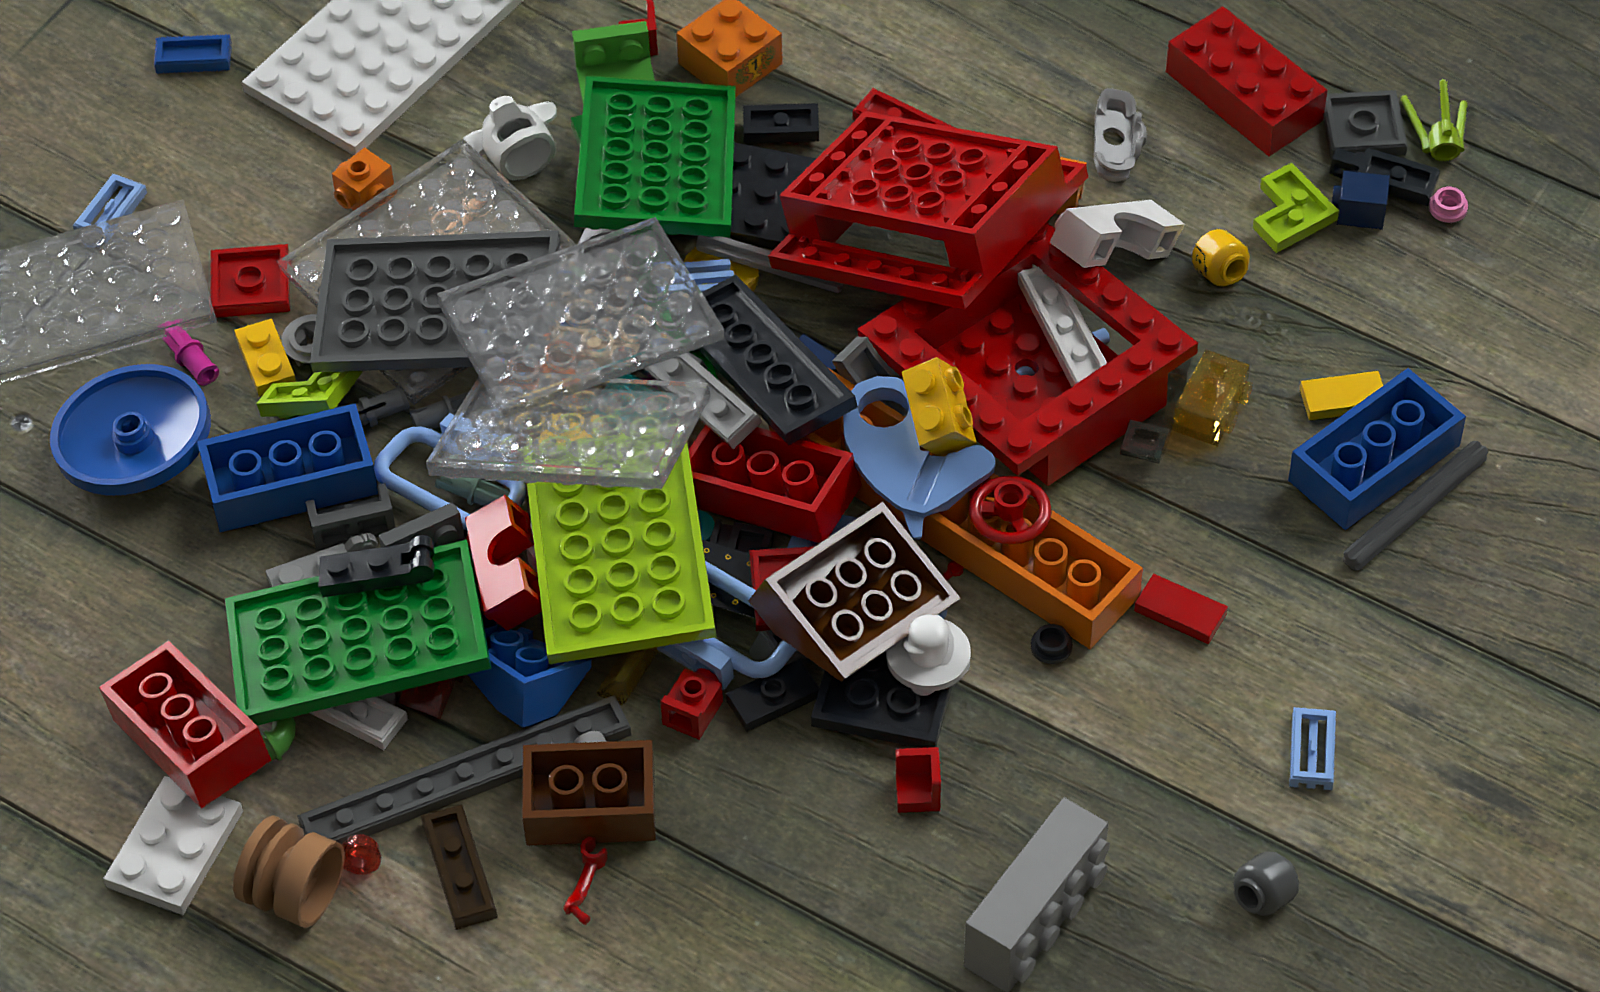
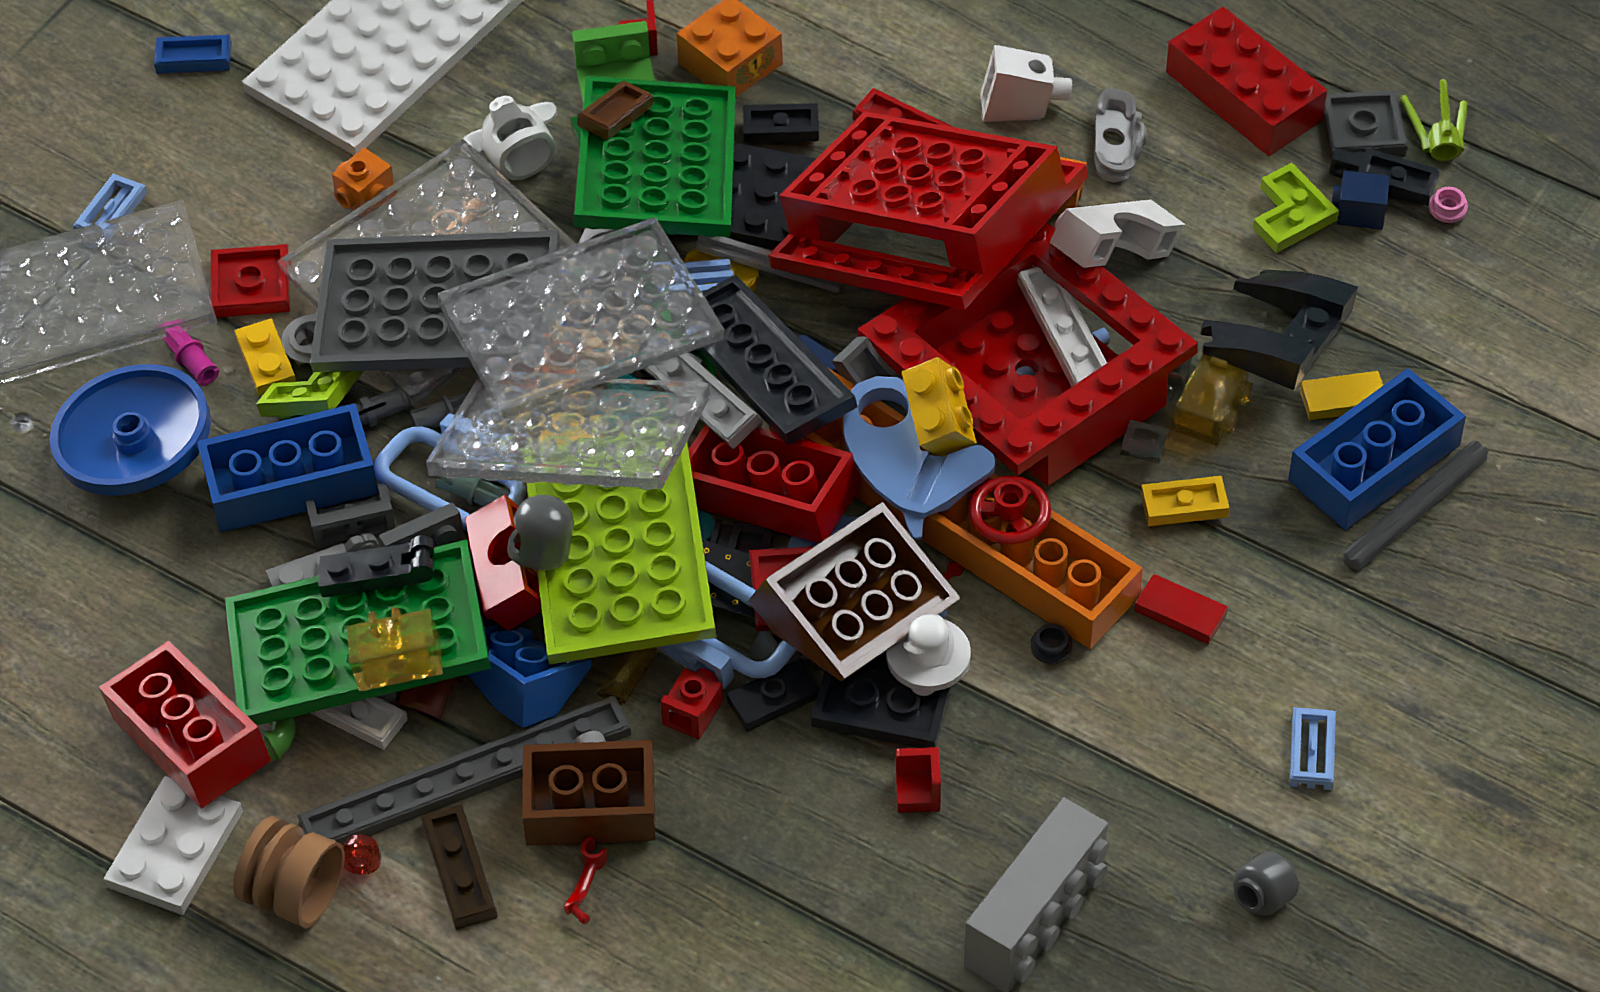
yellow head [1192,229,1250,287] -> none
none -> clear yellow brick [347,607,443,691]
none -> dark grey helmet [507,495,574,570]
none -> reddish brown tile [577,81,654,140]
none -> white torso [980,45,1072,122]
none -> yellow plate [1141,475,1229,527]
none -> black wedge [1200,269,1358,390]

